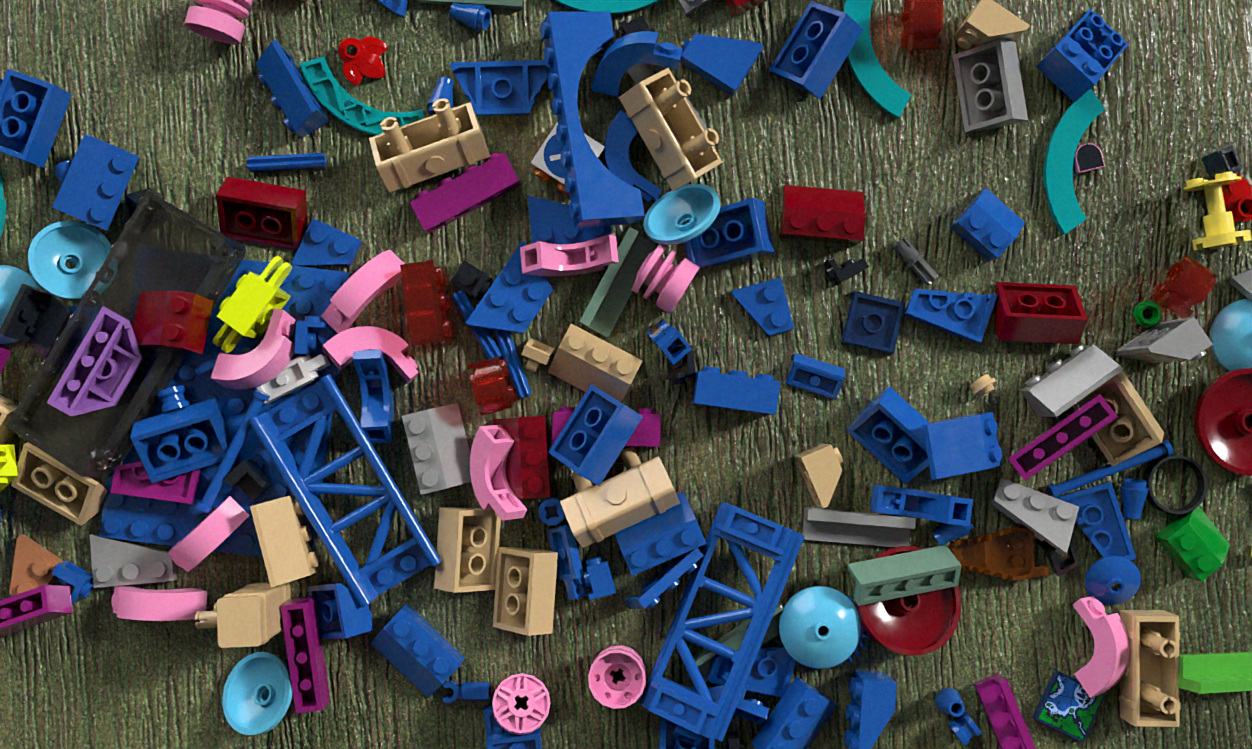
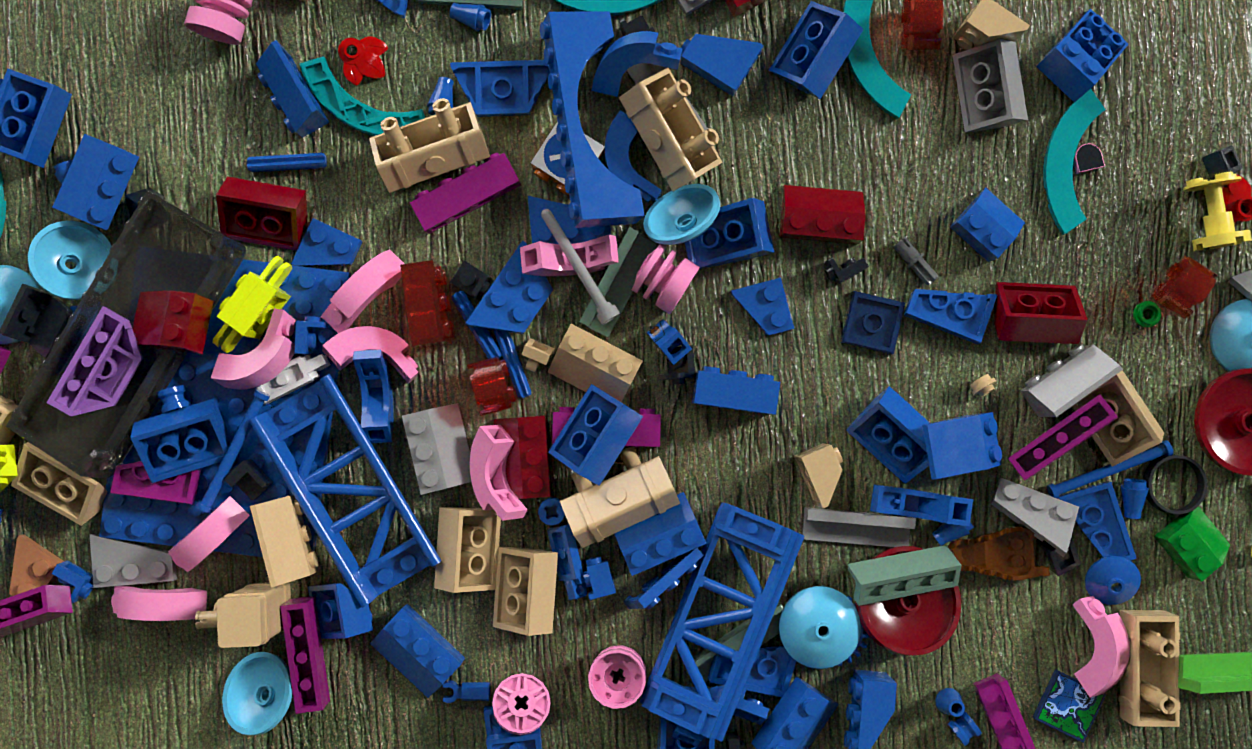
blue slope [785,353,845,400] -> none
light grey slope [1115,316,1213,364] -> none
none -> light grey piece [541,209,620,325]

